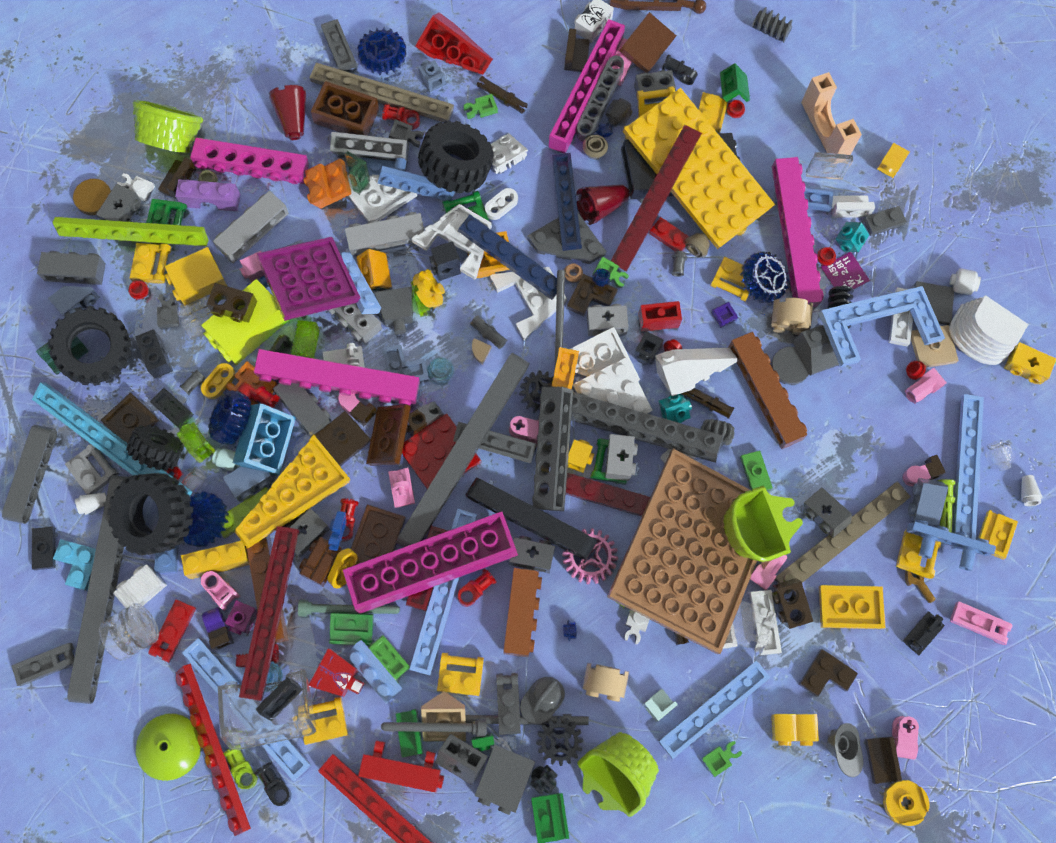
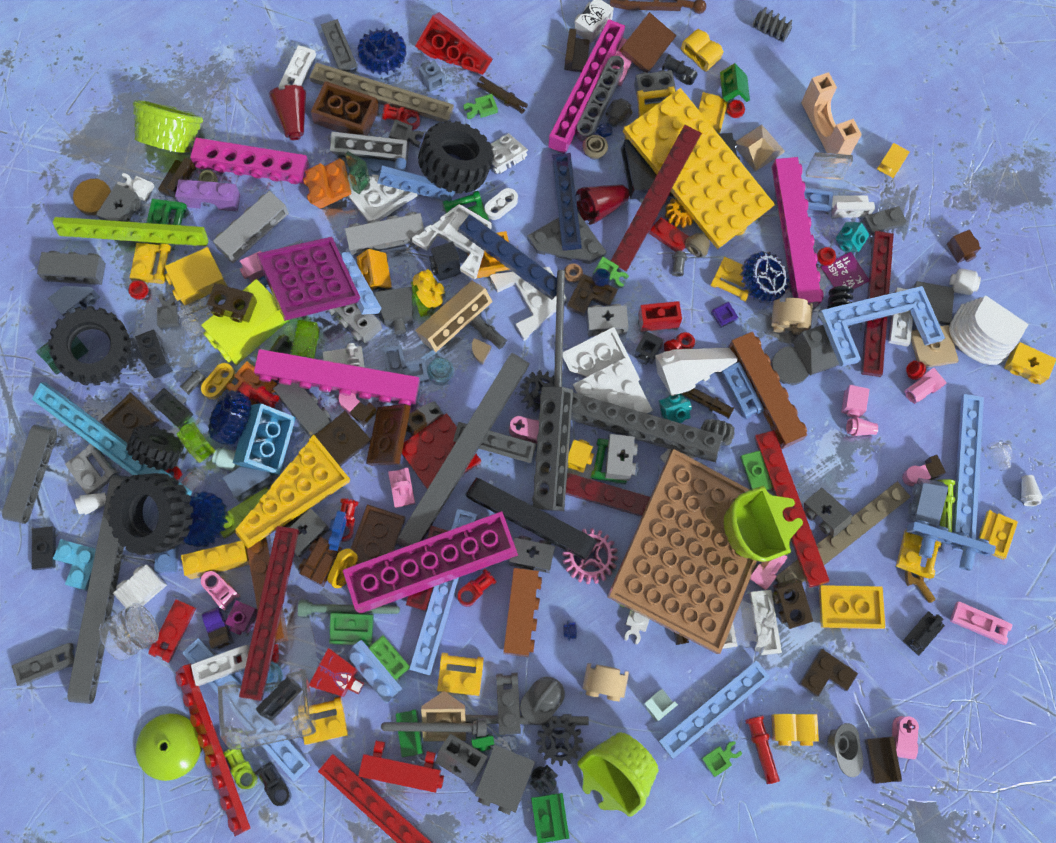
light orange panel [552,347,579,389] -> none
yellow plate [883,780,929,826] -> none
none -> white plate [191,645,250,686]
none -> white plate [279,45,316,90]
none -> tan brick [415,280,493,352]
none -> light orange gear [665,198,693,229]
none -> red plate [676,332,695,349]
none -> yellow brick [681,28,724,72]
none -> medium blue plate [721,362,764,419]
none -> tan slope [736,125,785,172]
none -> red pin [745,715,780,784]
none -> red plate [754,430,830,588]
none -> bright pink brick [841,385,870,418]
none -> bright pink cone [846,417,878,436]
none -> dark red plate [861,231,894,377]
none -> reddish brown brick [947,229,981,263]

